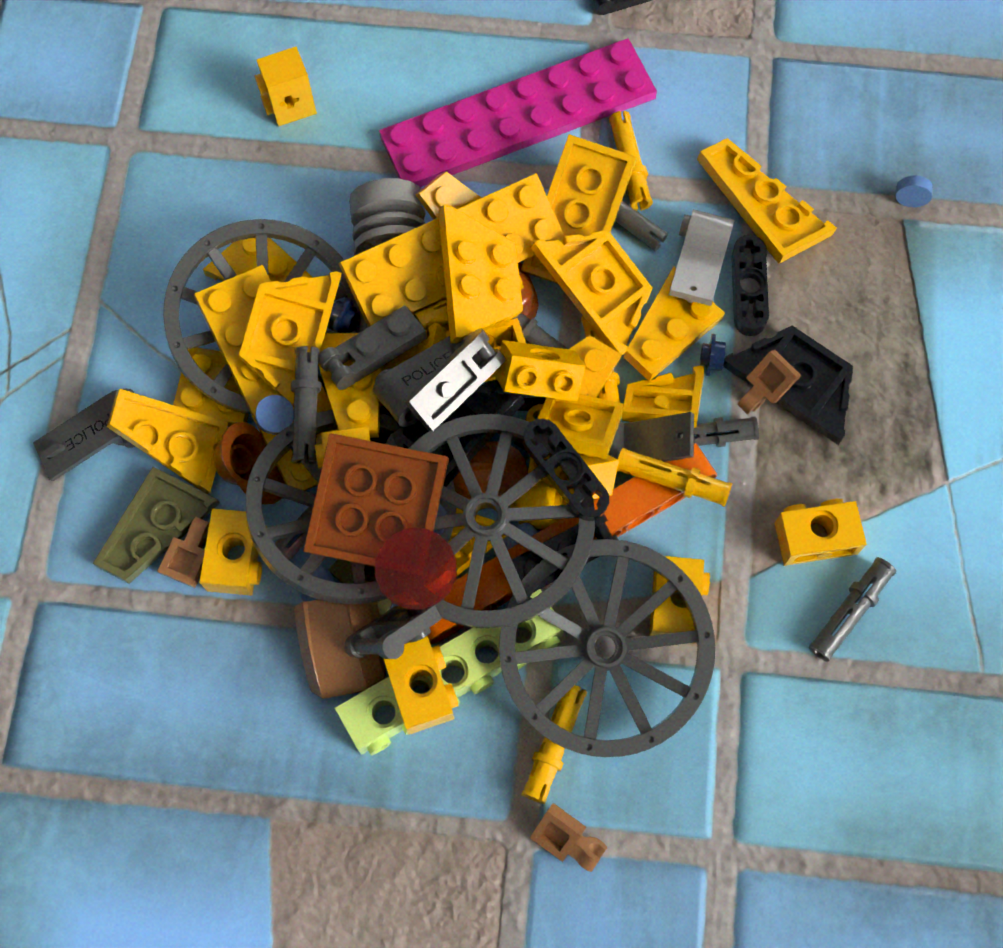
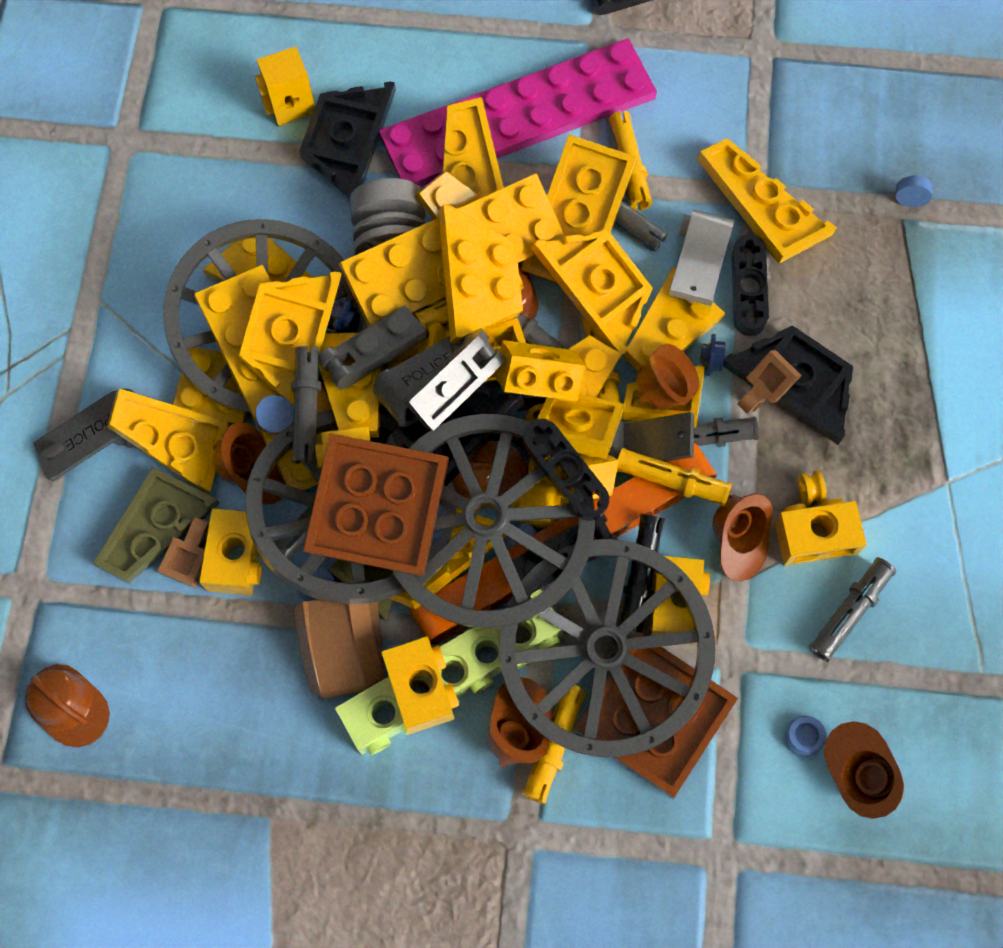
dark grey plate [344,605,442,659] -> none
clear red tile [375,528,457,610] -> none
medium nougat plate [530,803,607,872] -> none
none -> dark orange piece [25,664,110,748]
none -> black wing [299,81,396,198]
none -> yellow wing [443,97,504,198]
none -> dark orange piece [486,677,553,767]
none -> dark orange plate [573,632,738,799]
none -> black pin [619,514,665,632]
none -> dark orange piece [636,343,700,411]
none -> dark orange piece [712,493,773,582]
none -> medium blue tile [785,716,827,757]
none -> yellow bush [798,470,826,506]
none -> dark orange piece [824,721,904,819]

